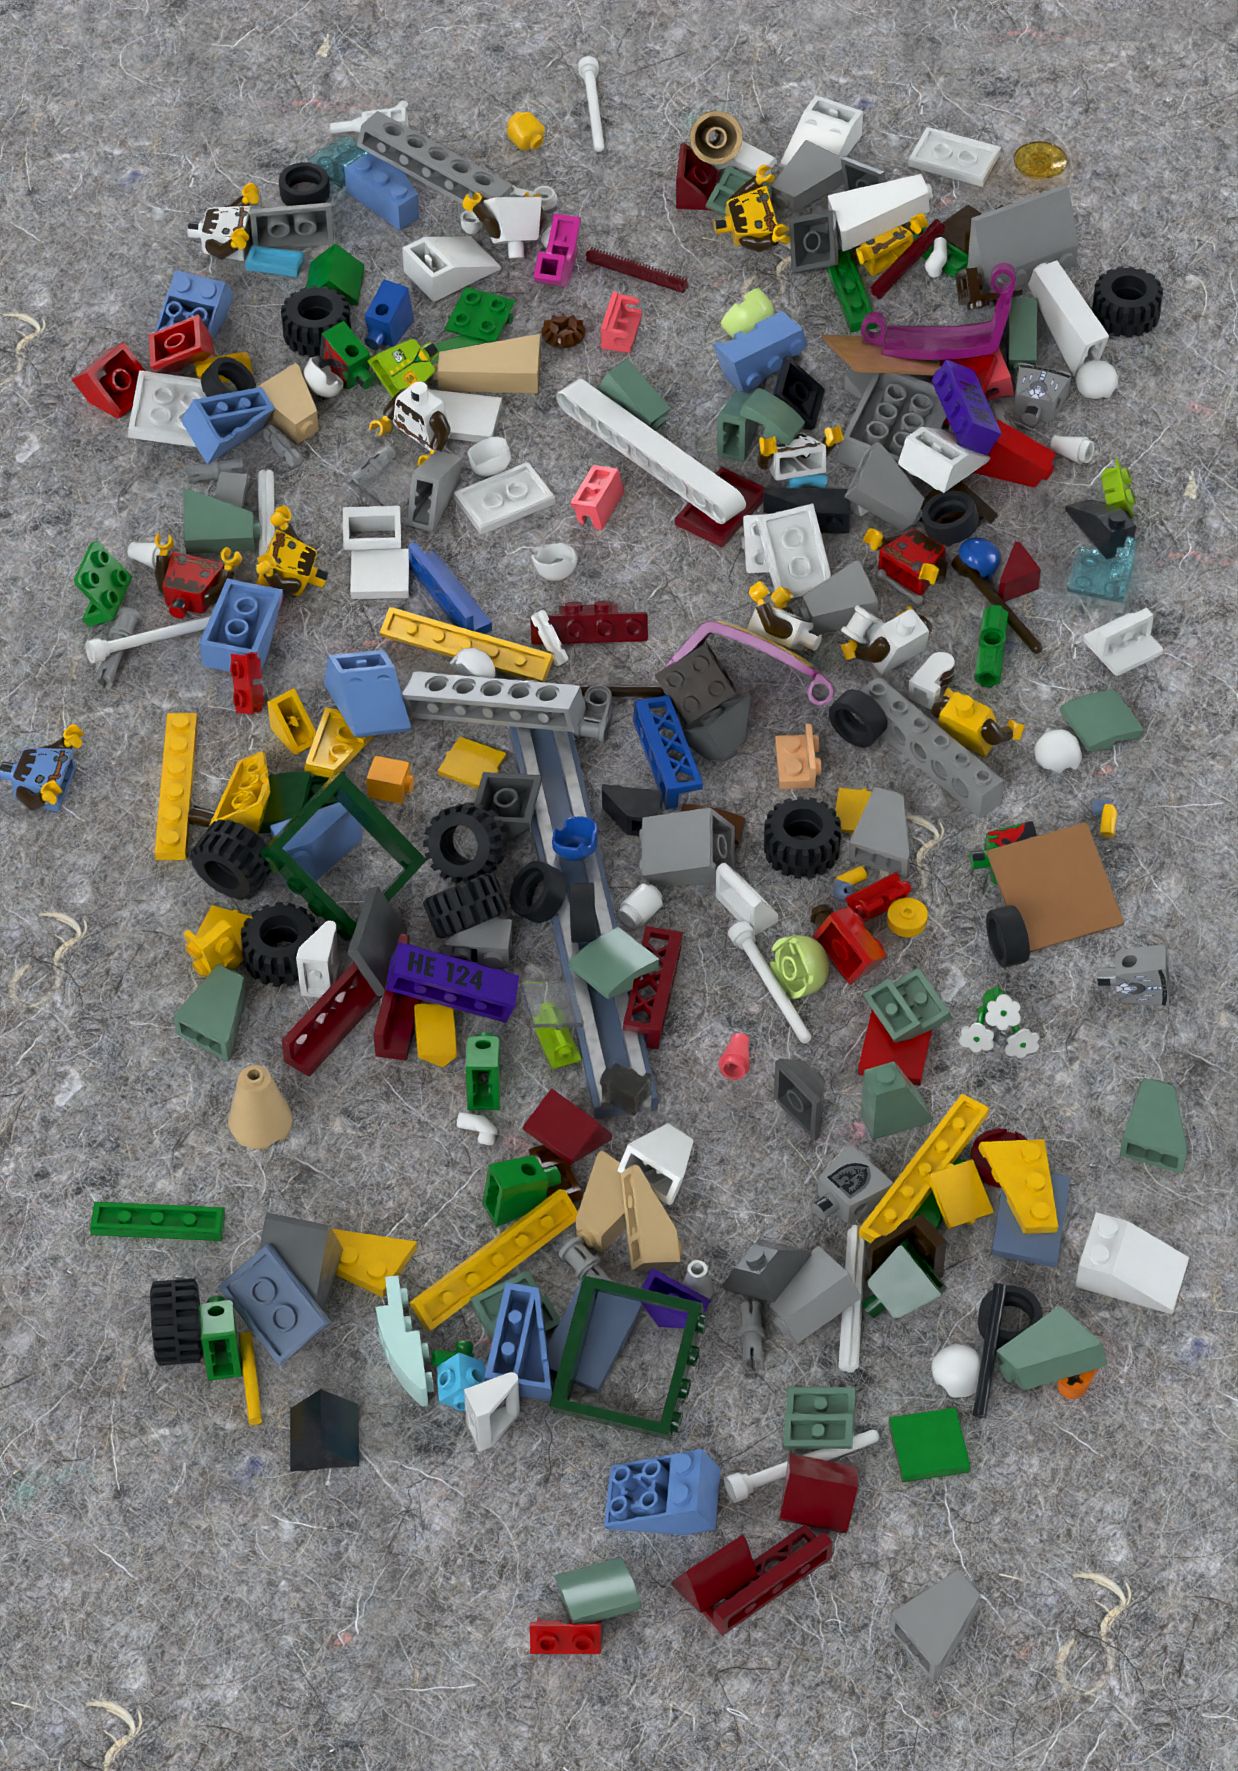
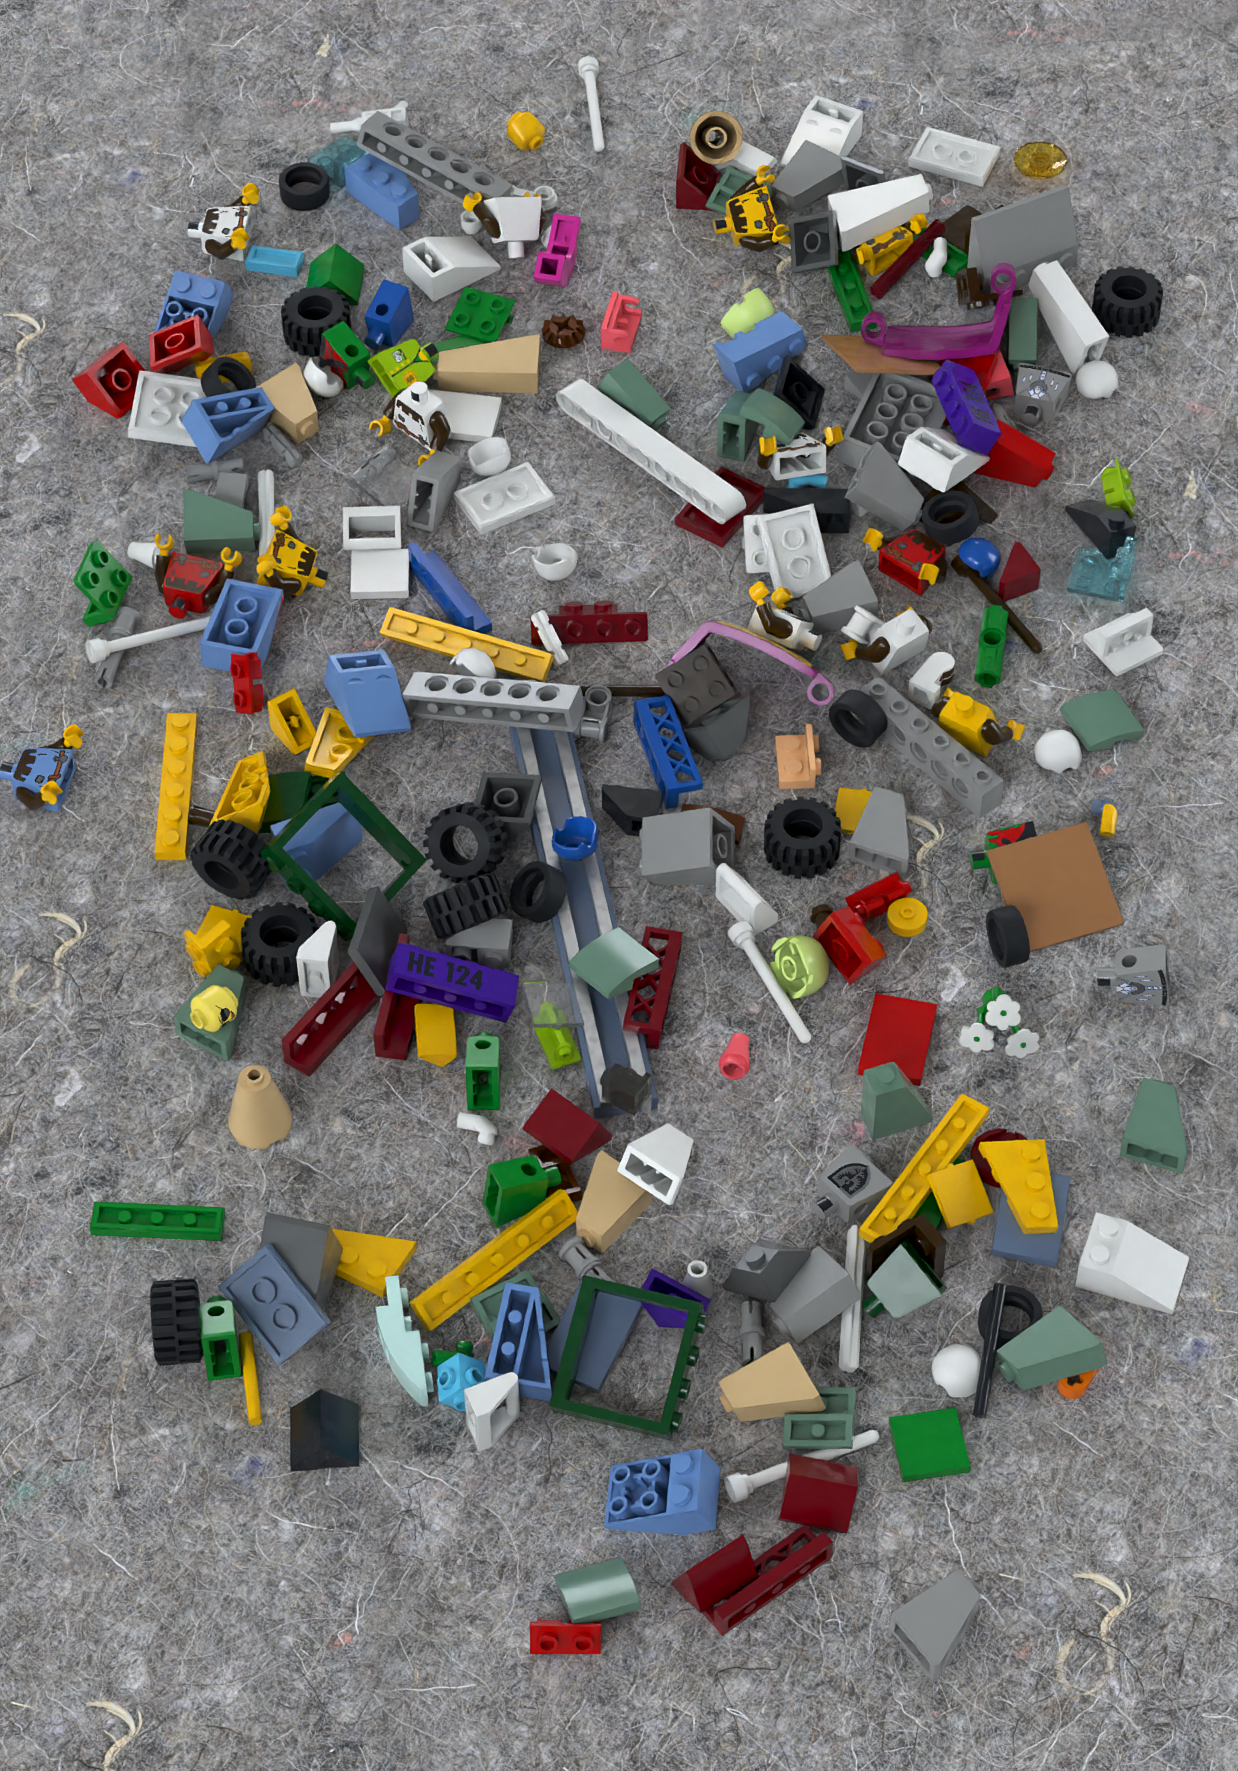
light grey slope [249,202,334,249] -> none
light orange brick [366,756,415,804] -> none
yellow piece [438,736,507,789] -> none
black tyre [569,882,596,943] -> none
coral hinge [570,465,625,530] -> none
dark red axle [585,247,689,293] -> none
white brick [617,884,663,929] -> none
tan slope [620,1165,682,1270] -> none
dark grey slope [774,1058,825,1141] -> none
arm [833,866,867,902] -> none
sand green slope [862,967,952,1043] -> none
light grey hinge [876,569,924,607] -> none
white cone [1050,435,1095,464] -> none
none -> light yellow head [190,985,238,1032]
none -> tan slope [718,1342,826,1422]

